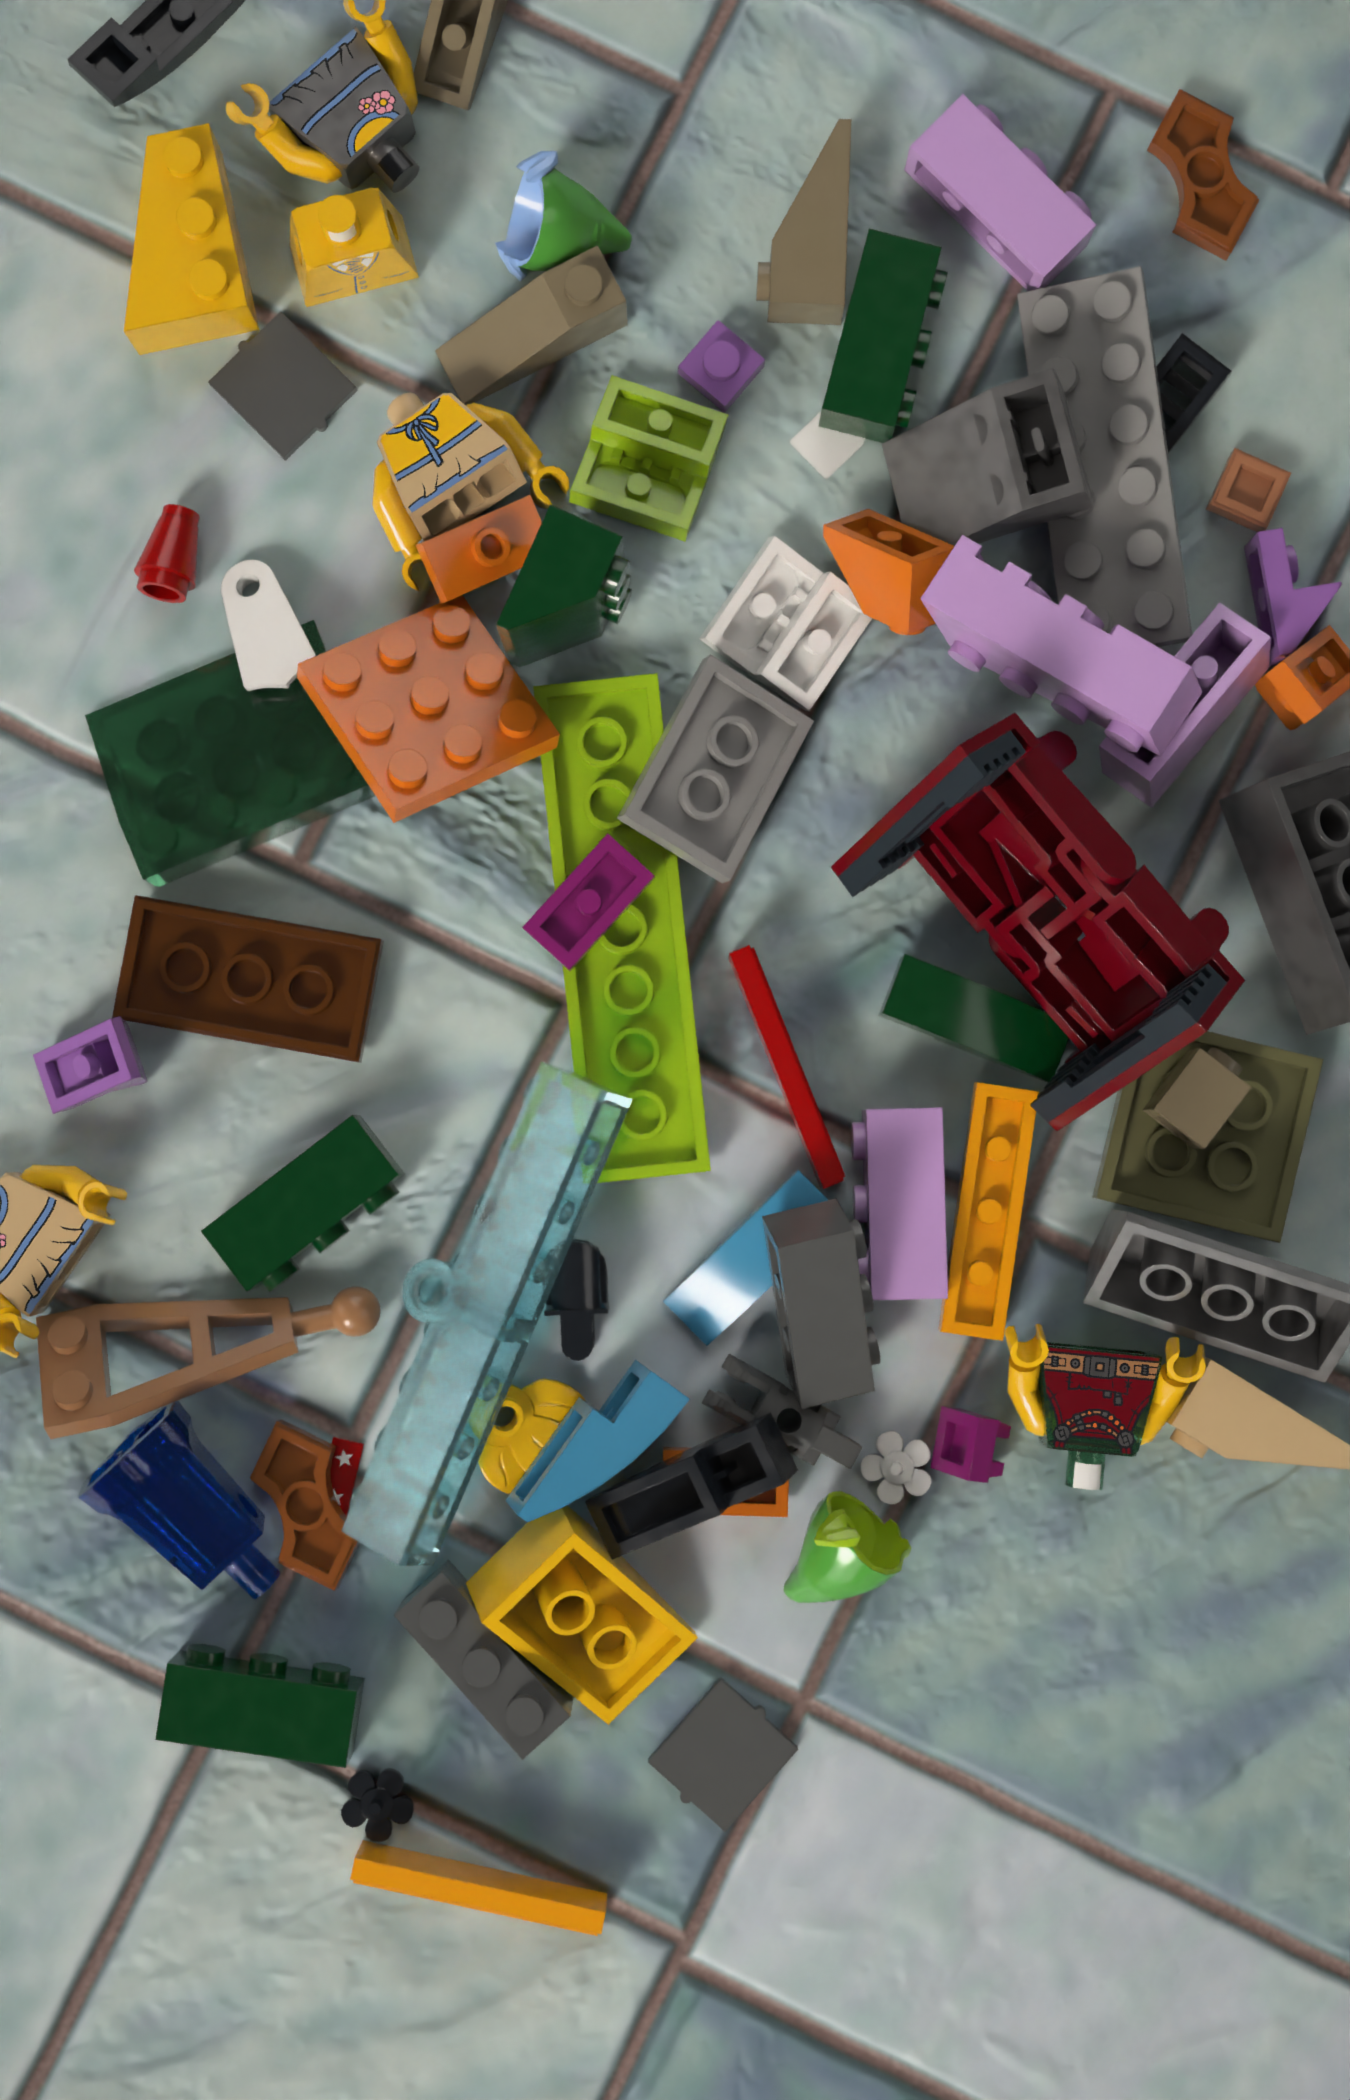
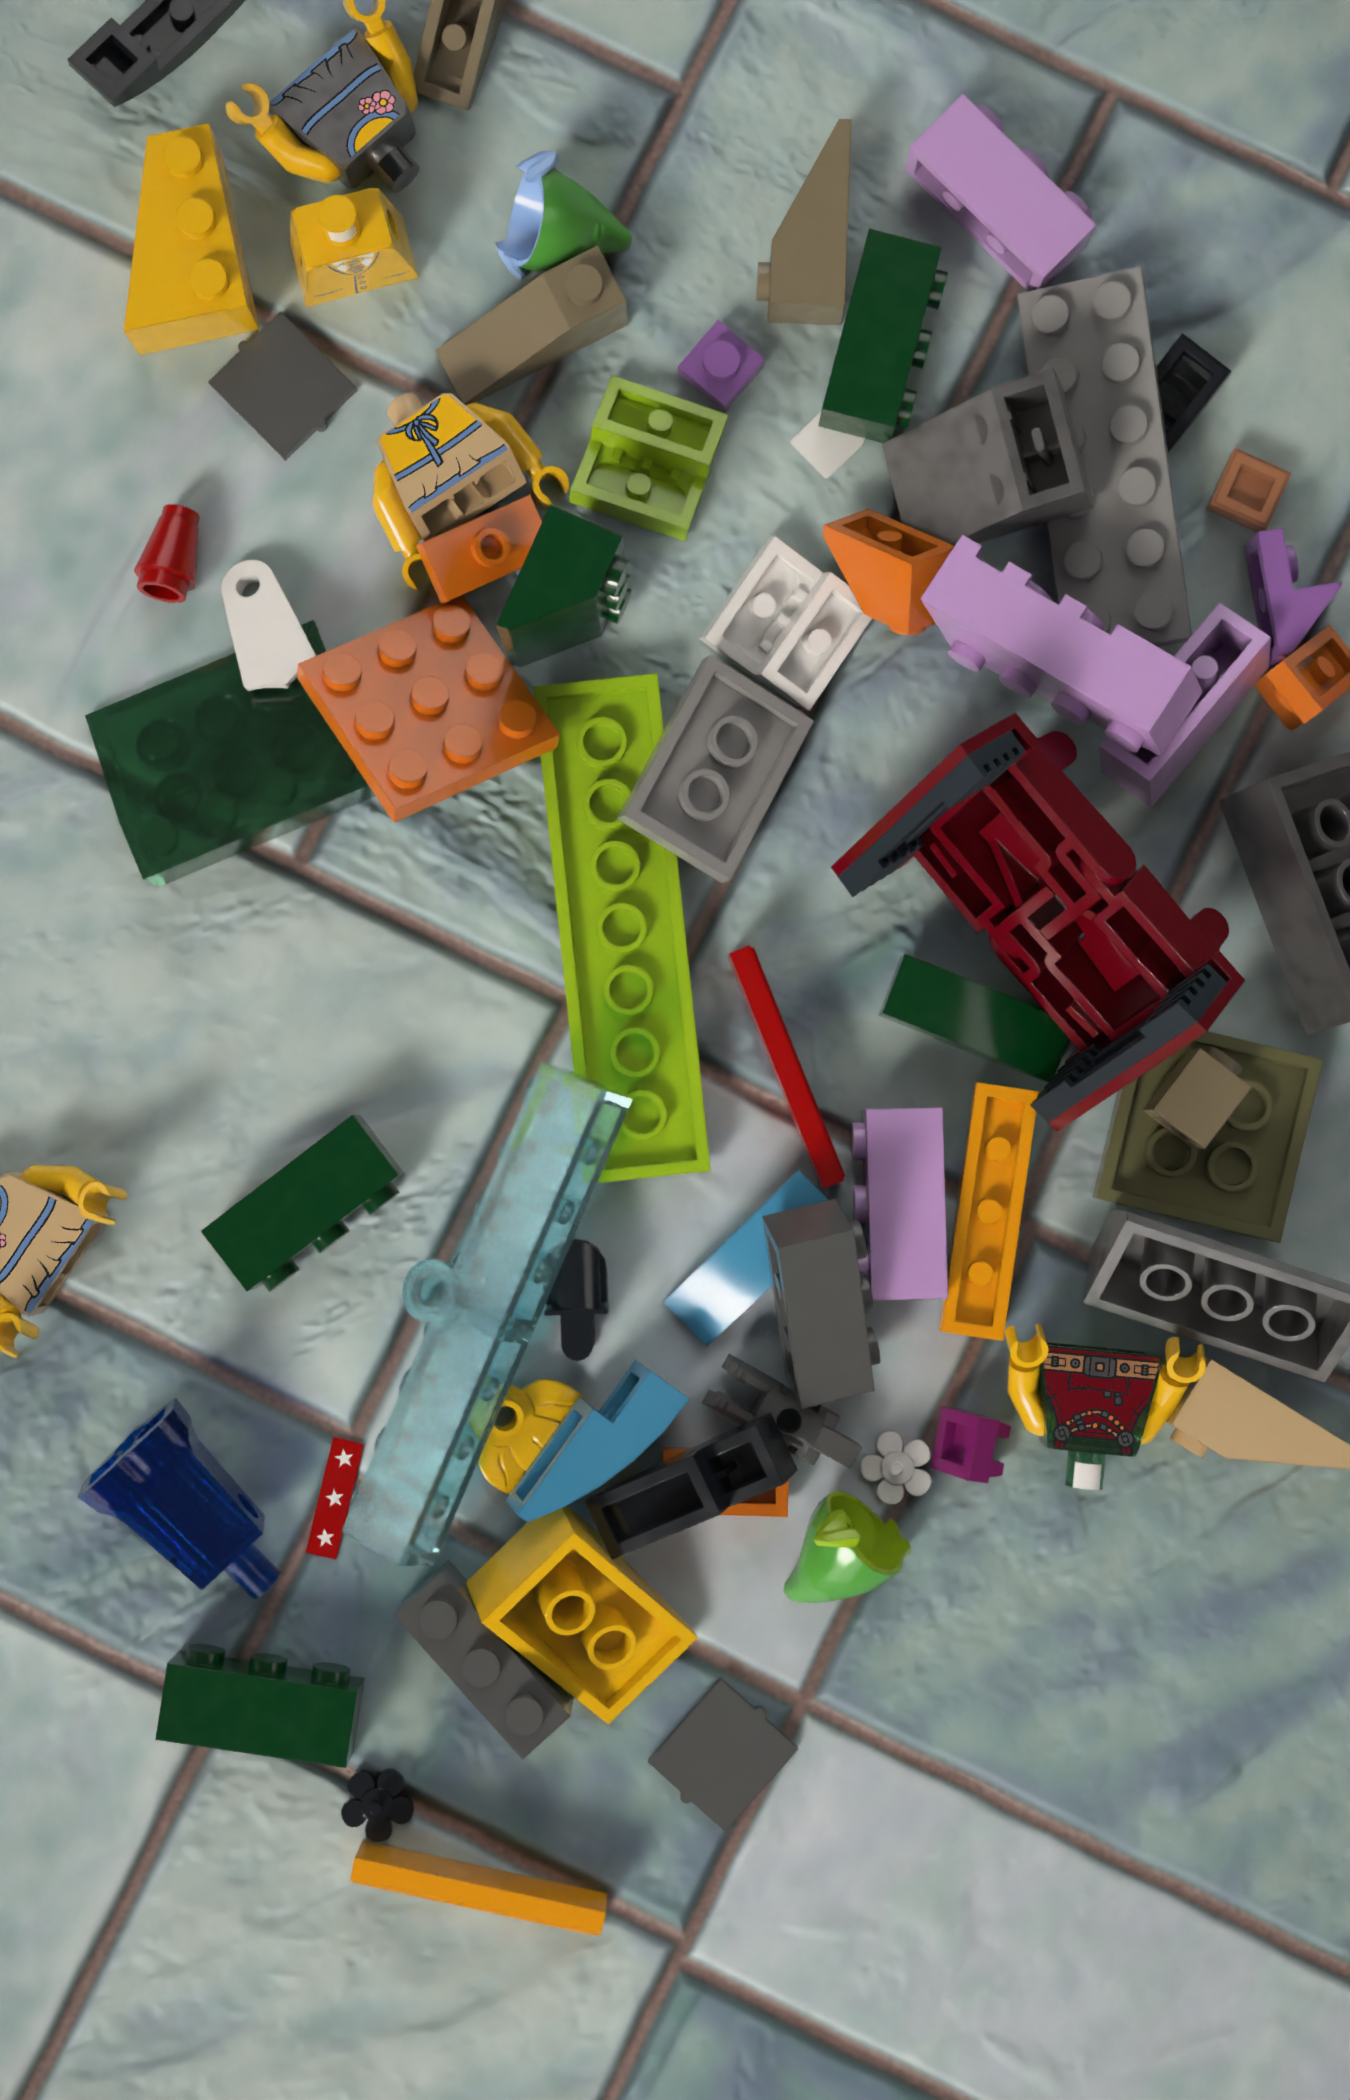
medium lavender slope [33,1016,148,1114] -> none
medium nougat plate [36,1286,381,1439] -> none
reddish brown plate [112,895,384,1063] -> none
dark orange tile [250,1419,366,1591] -> none
magenta plate [522,833,655,971] -> none
dark orange tile [1147,89,1259,261] -> none

